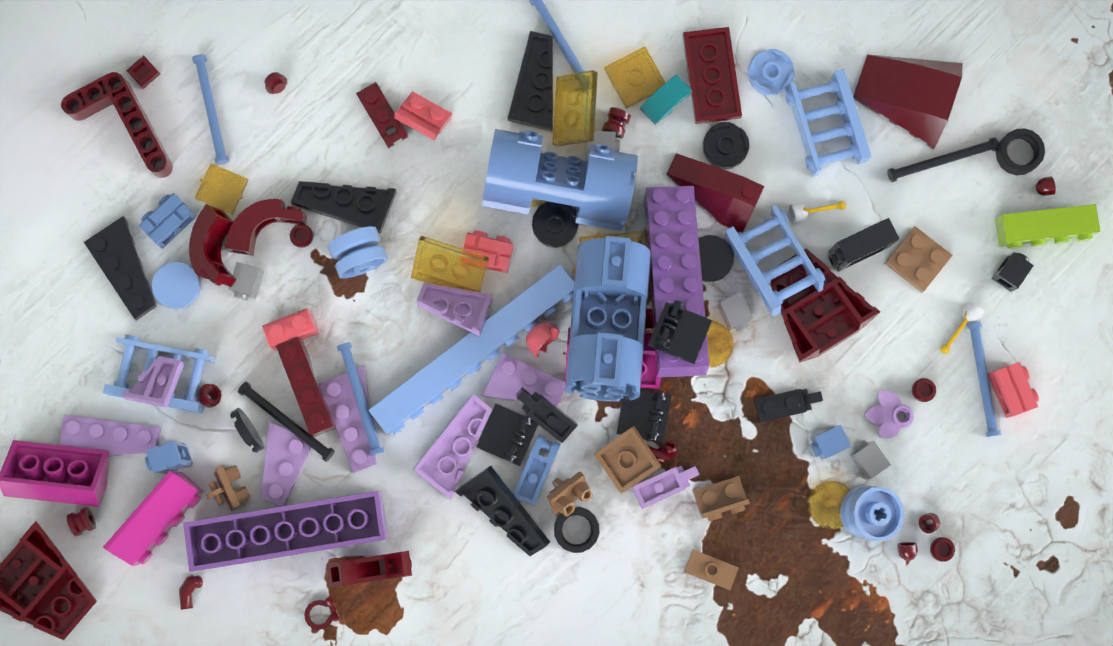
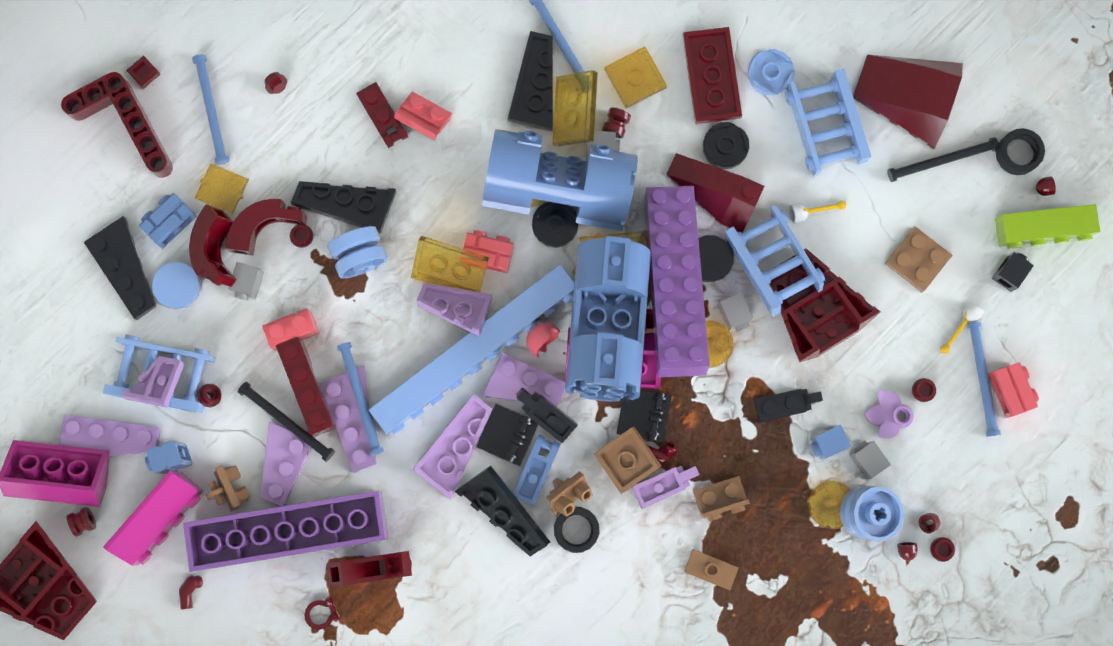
black tile [230,408,264,453] -> none
teal slope [640,74,692,125] -> none
black hinge [648,300,712,364] -> none
black window [828,218,900,272] -> none

